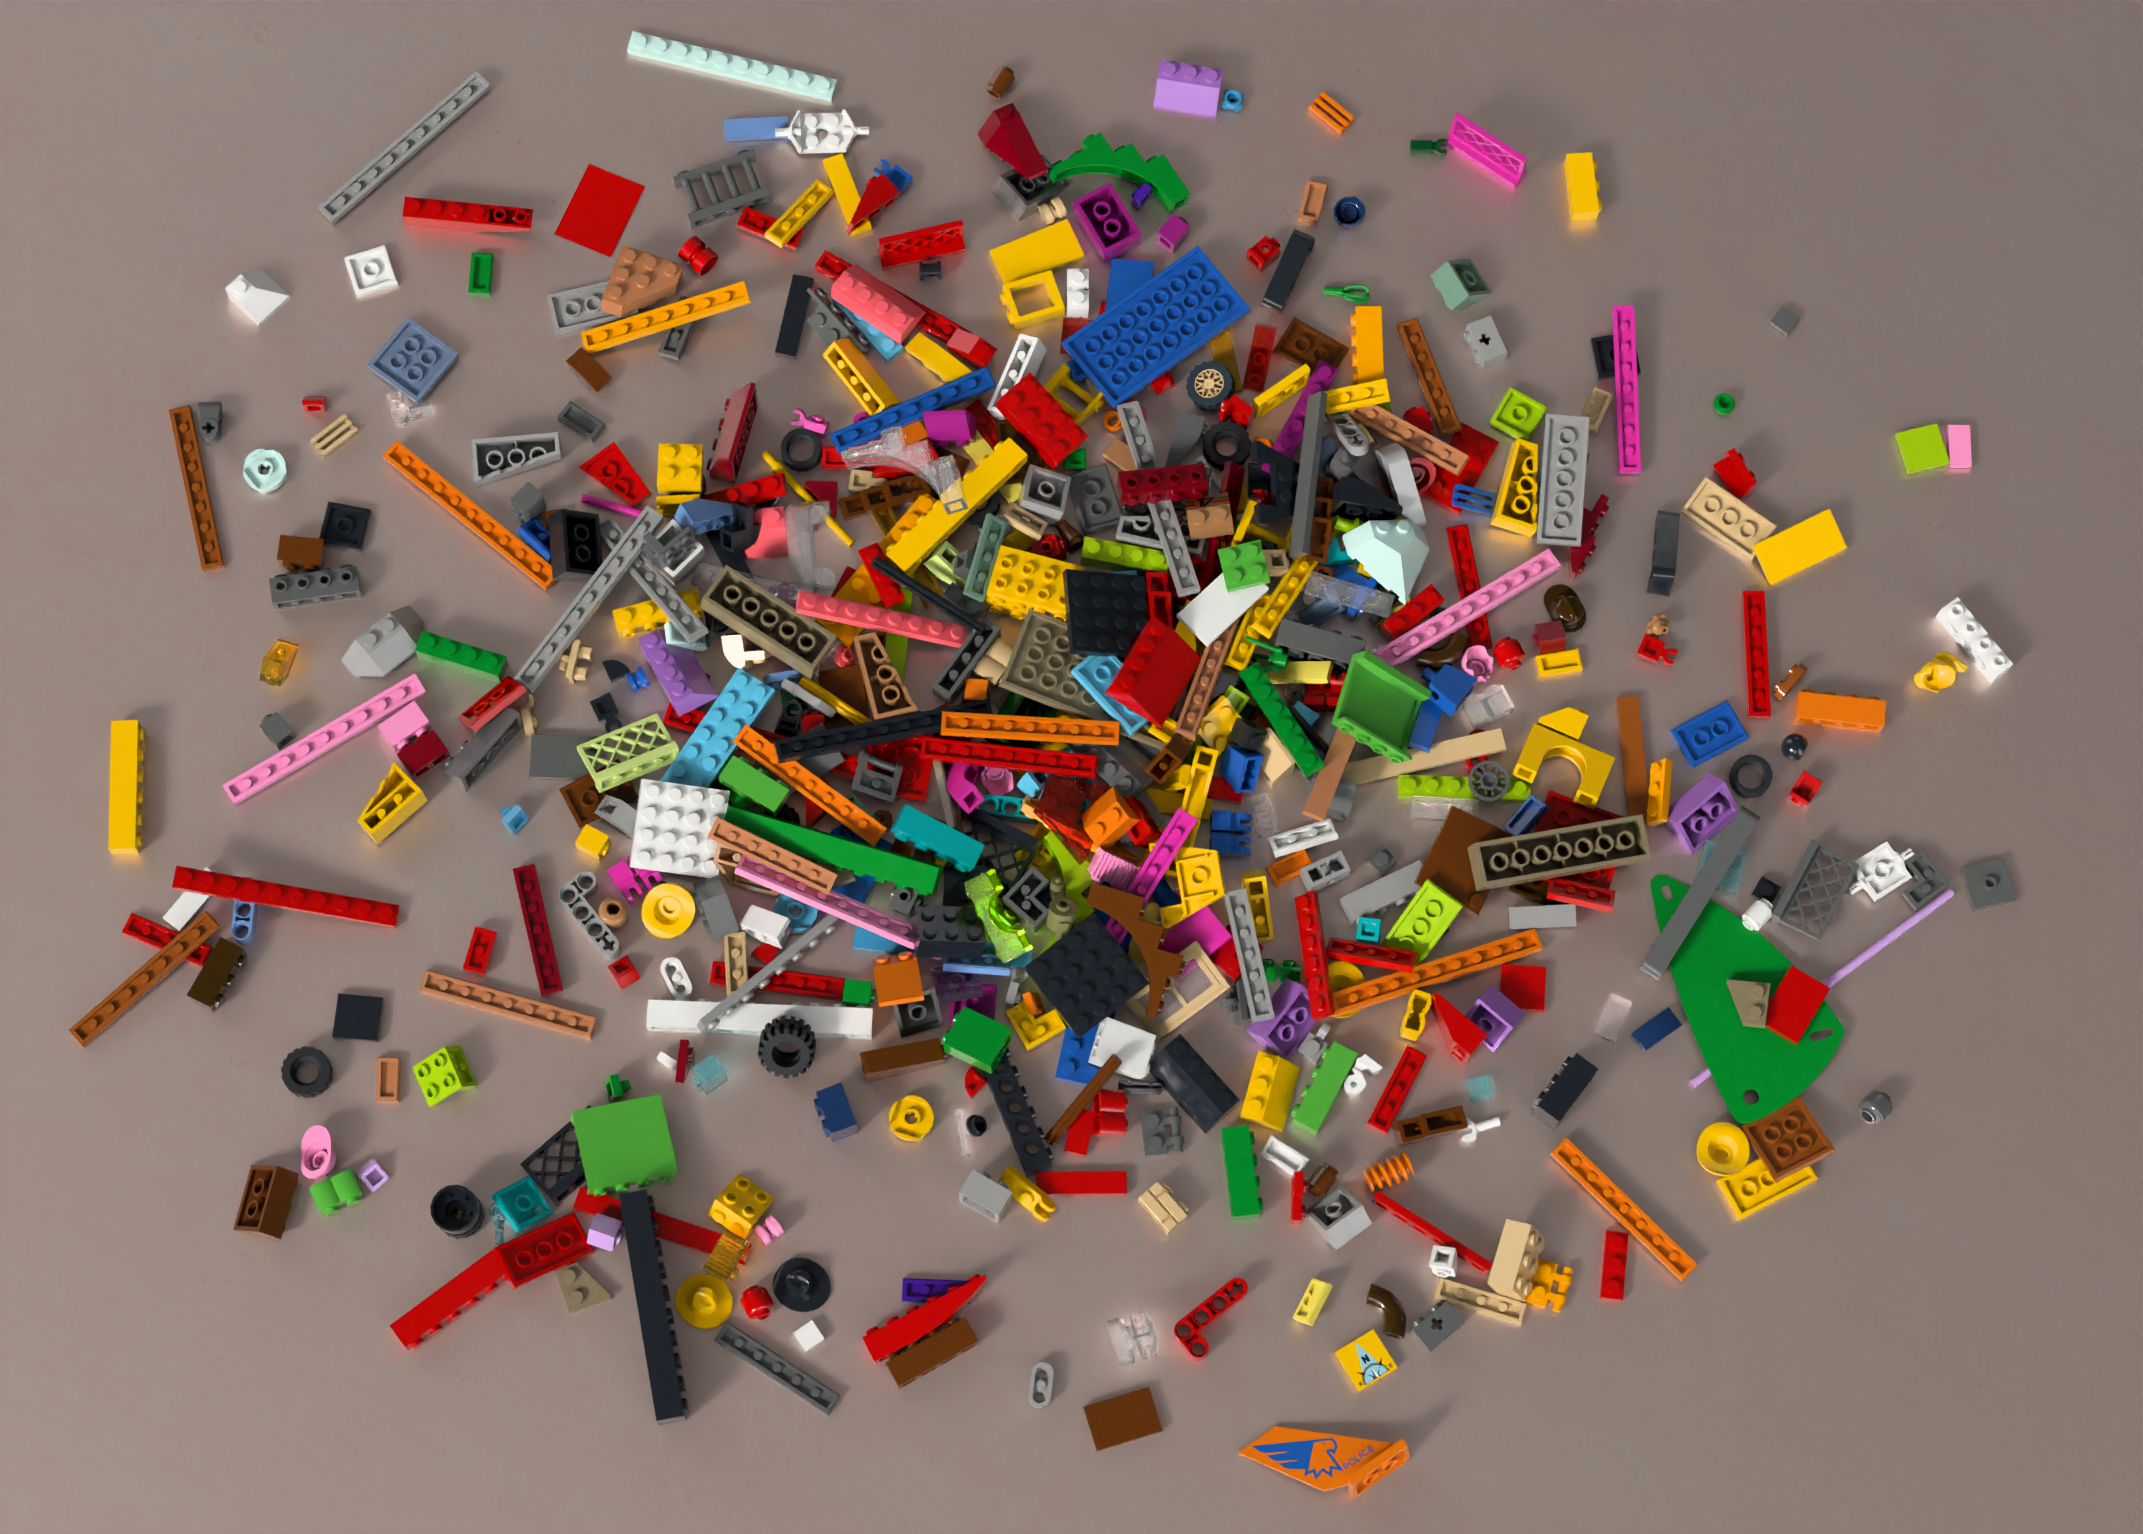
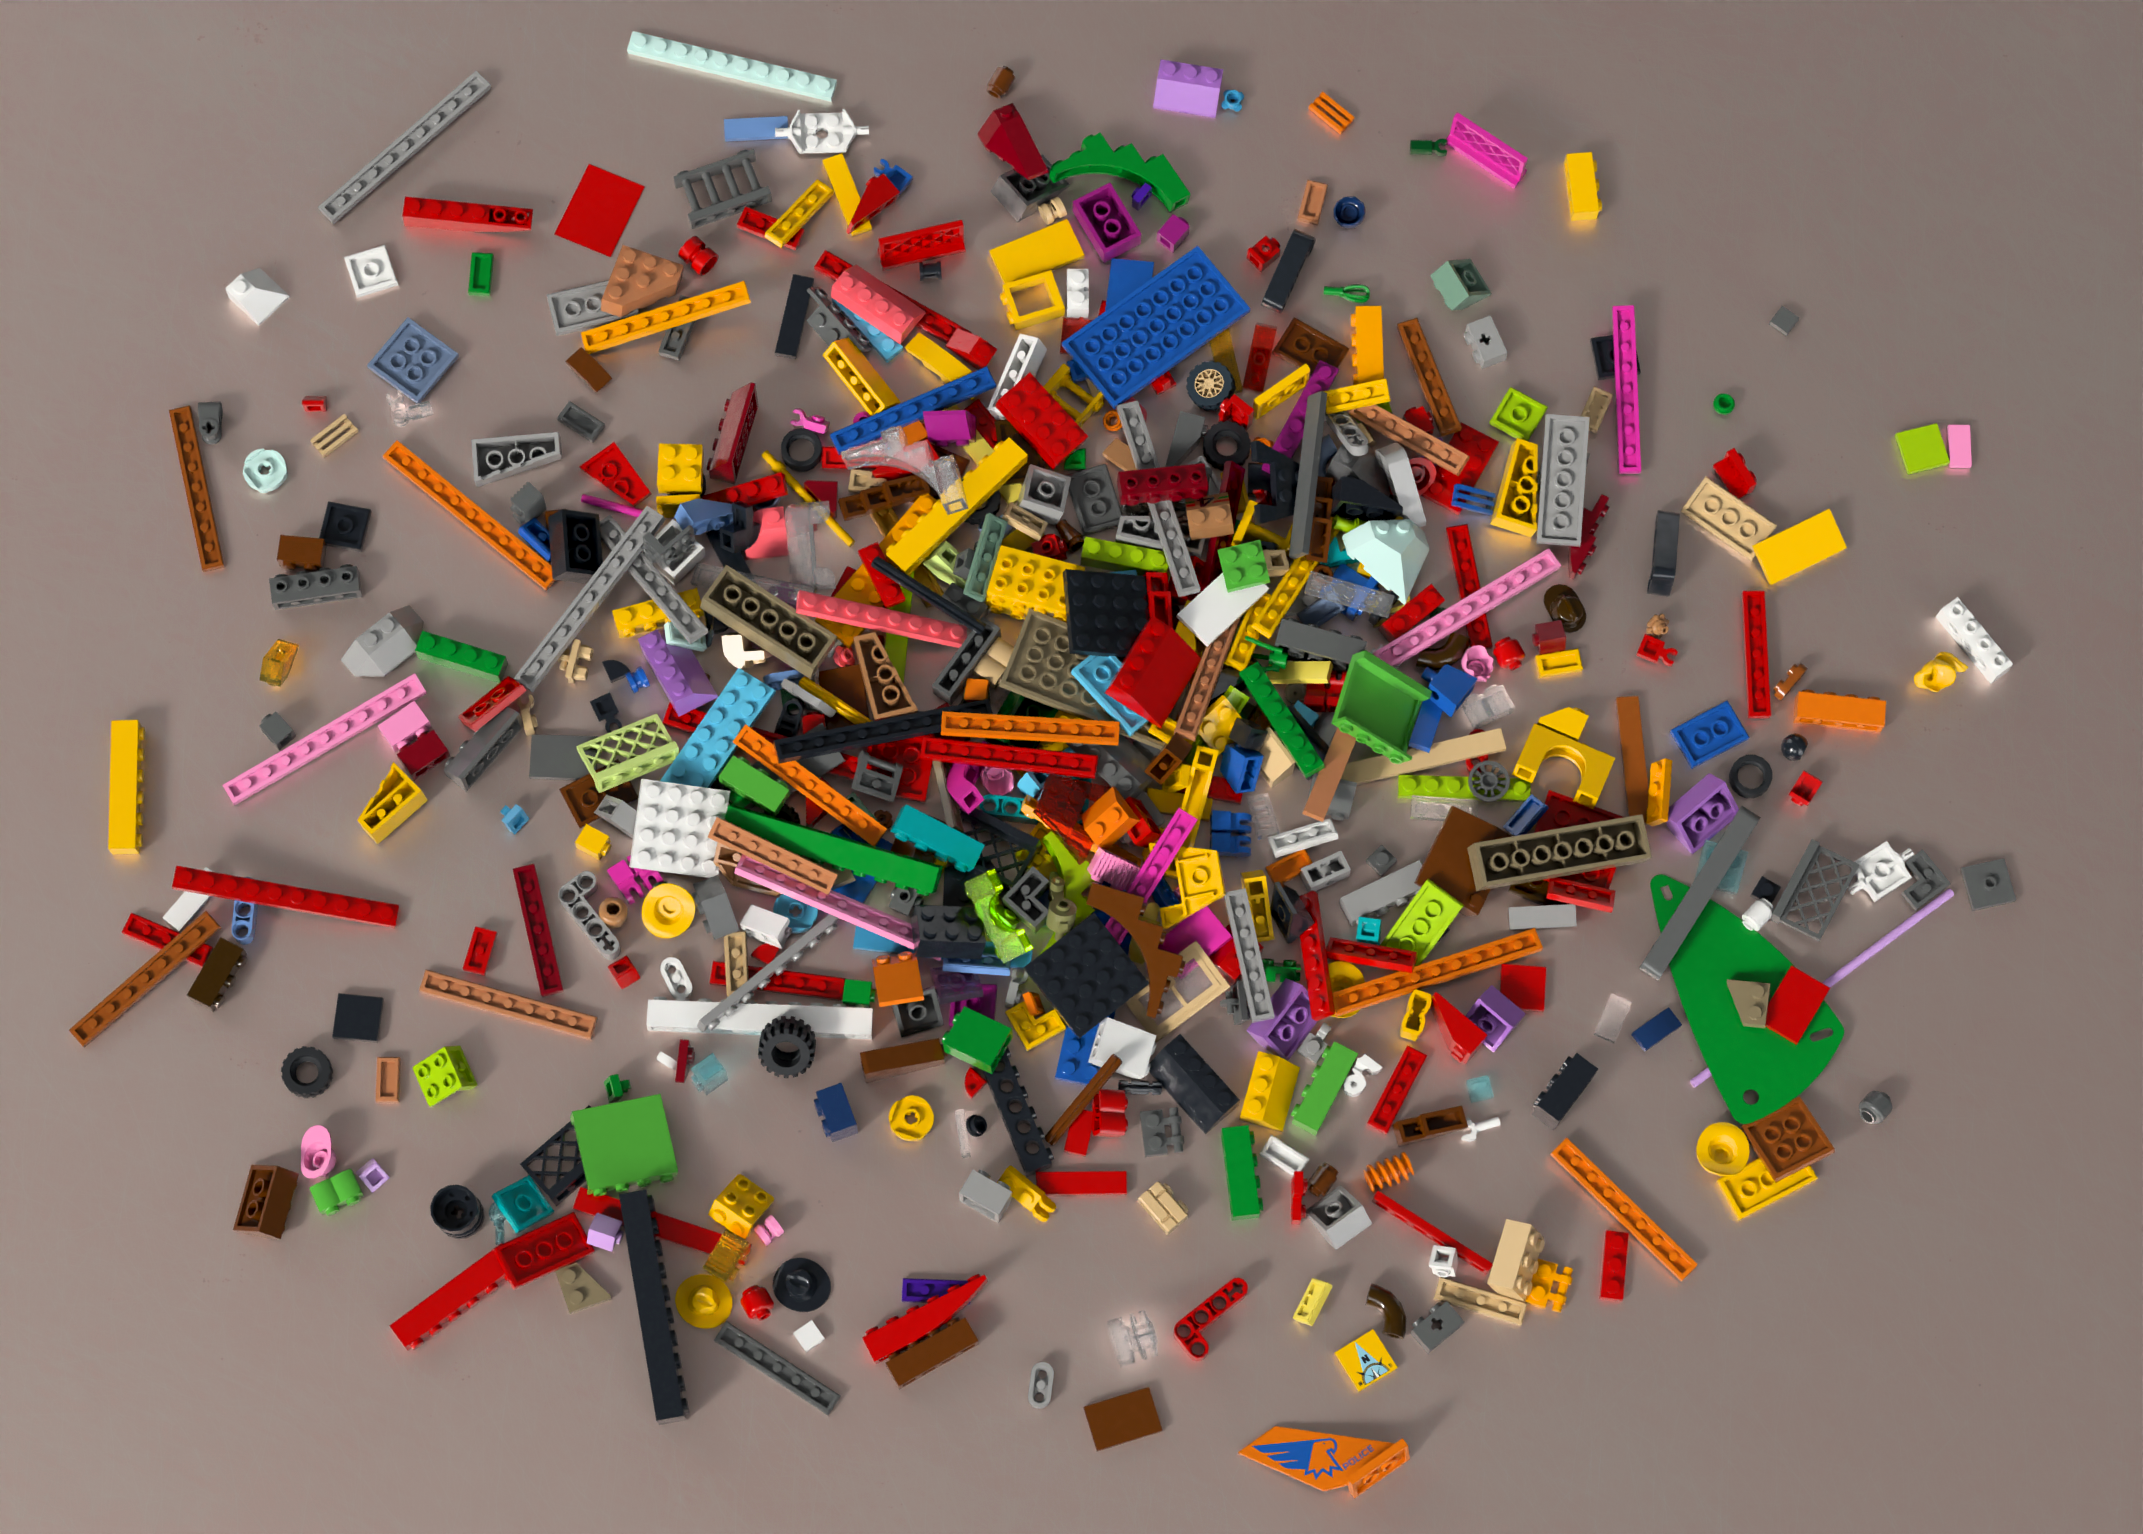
none -> black slope [1270,882,1315,944]

